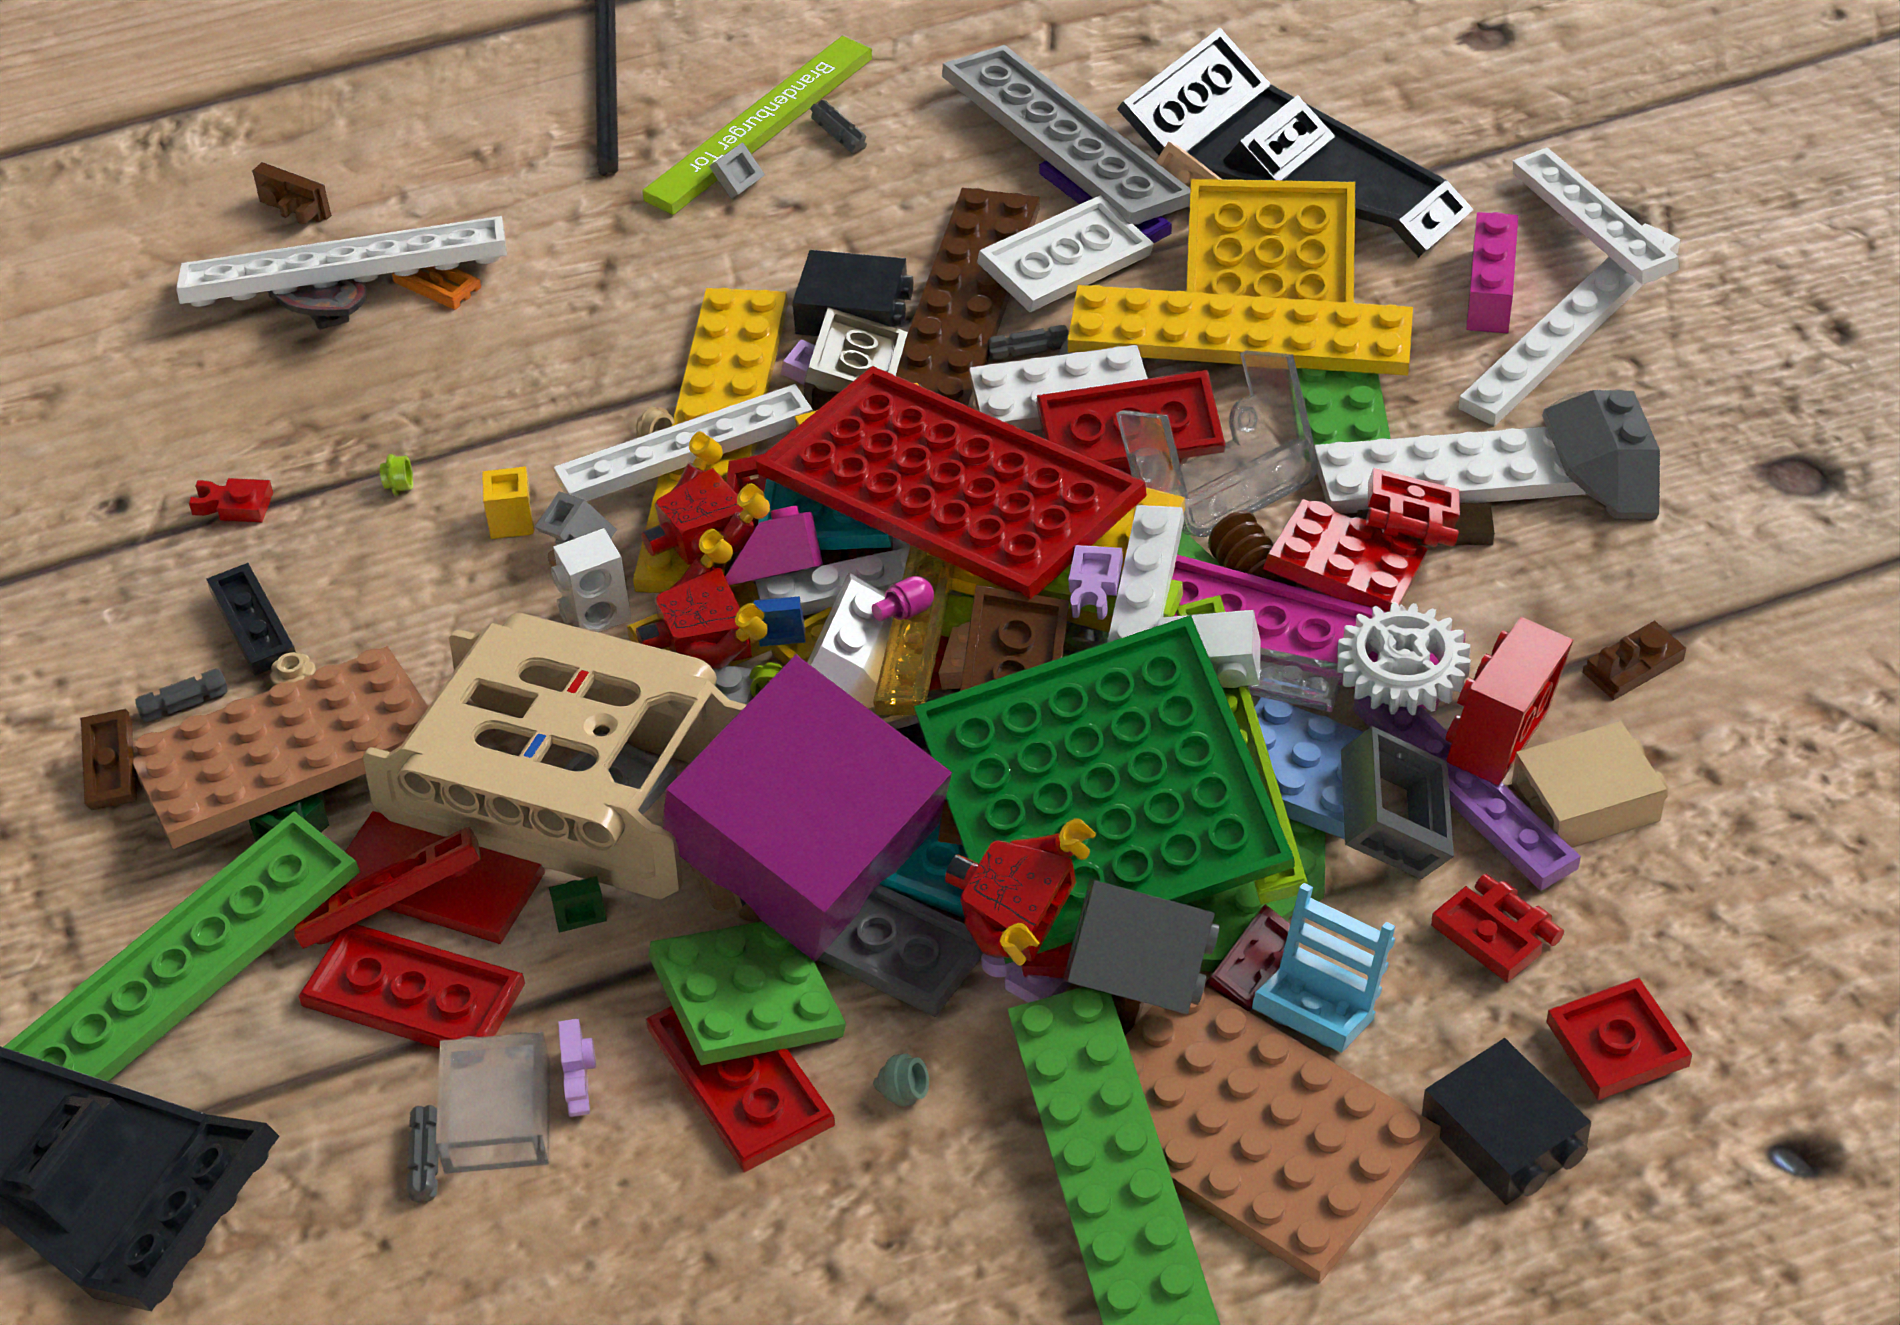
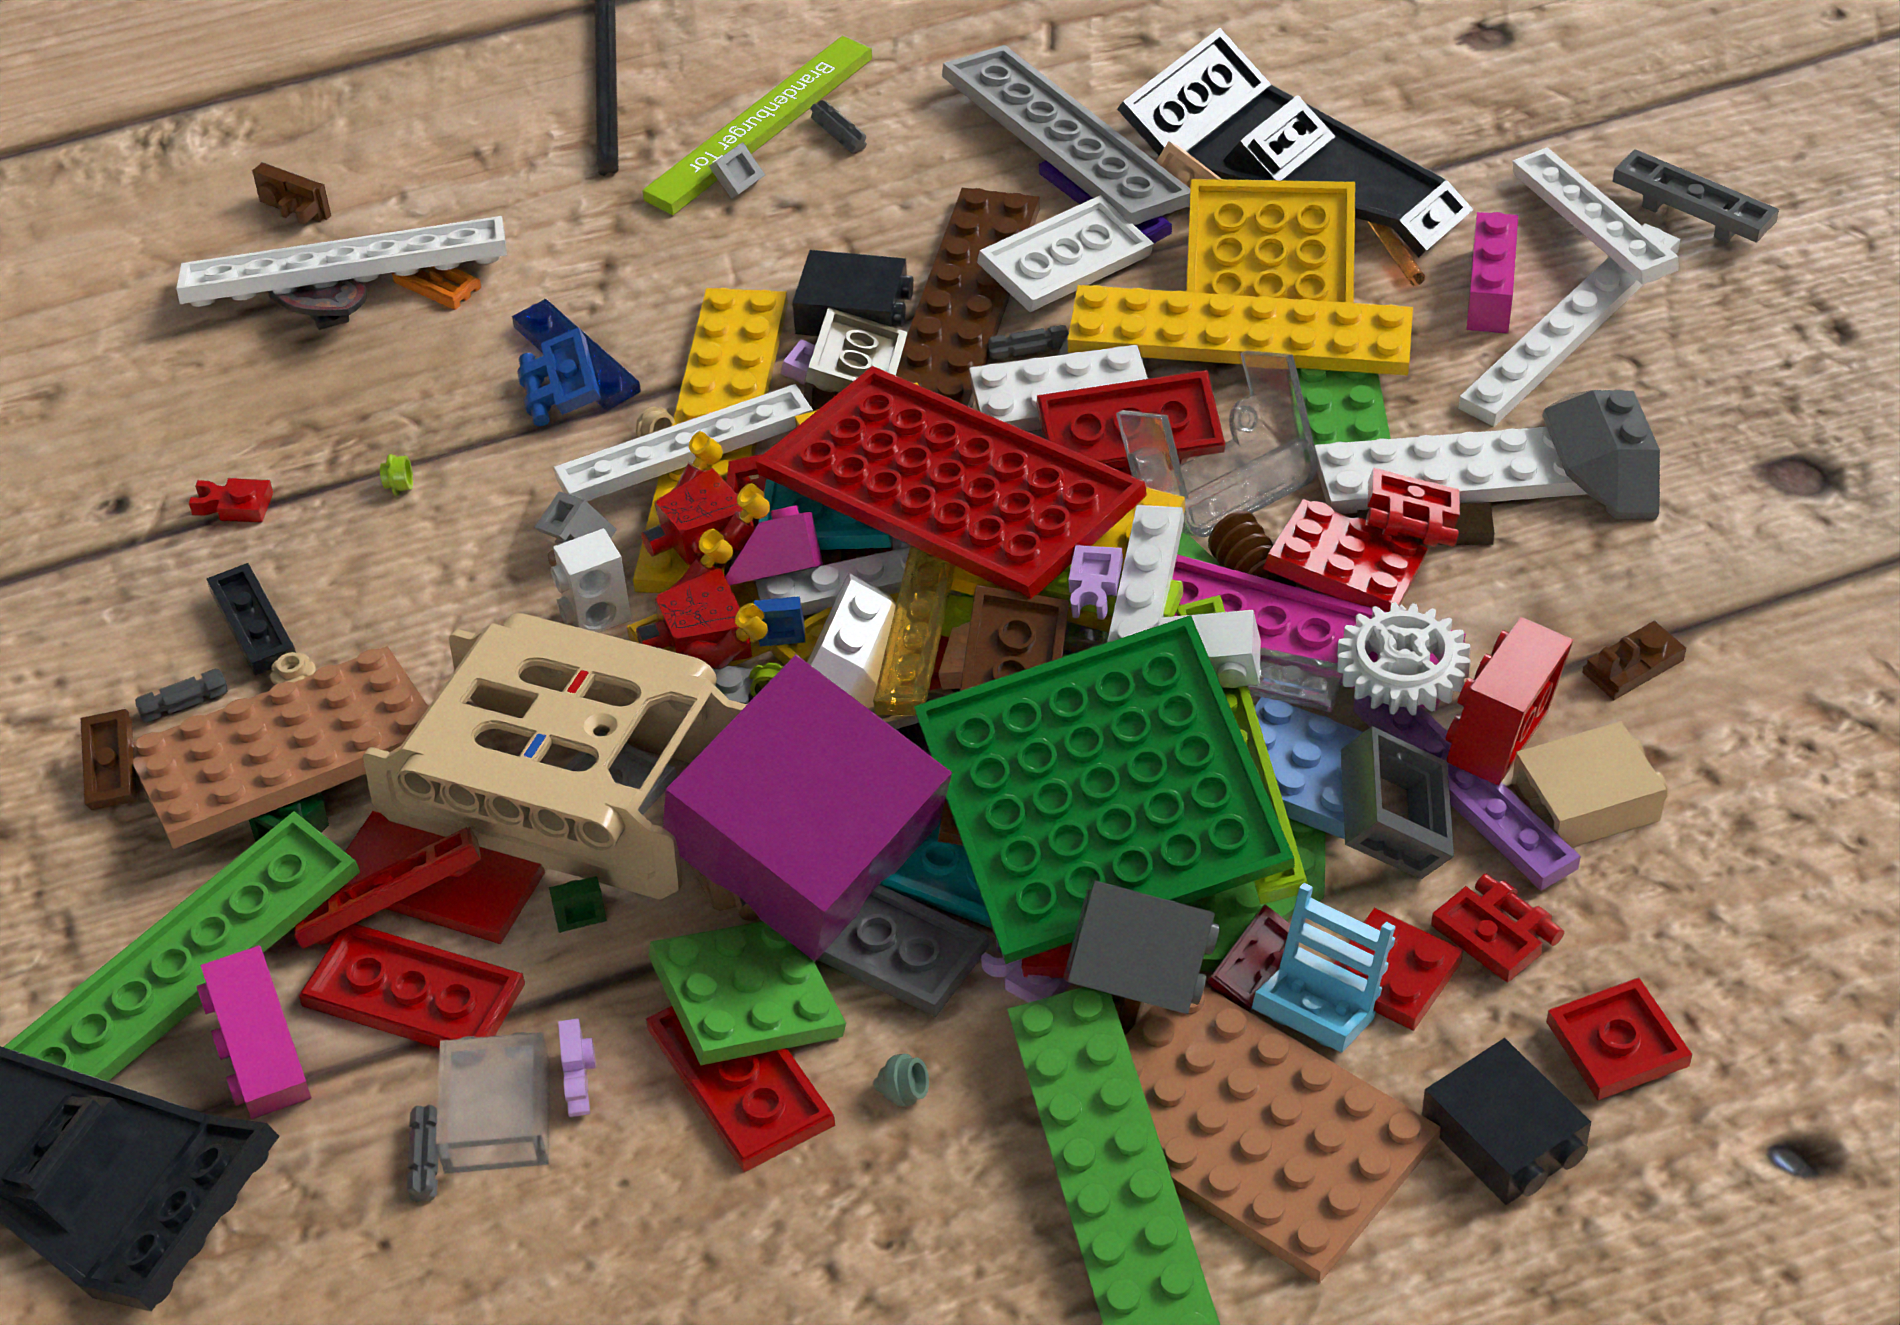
yellow panel [482,466,534,539] -> none
dark pink cylinder [872,576,934,622] -> none
red torso [945,819,1096,966] -> none
none -> dark pink brick [196,945,311,1119]
none -> clear blue plate [512,299,641,411]
none -> blue plate [517,327,601,426]
none -> red plate [1333,907,1464,1031]
none -> clear orange bar [1368,221,1425,286]
none -> dark grey hinge [1612,149,1779,243]

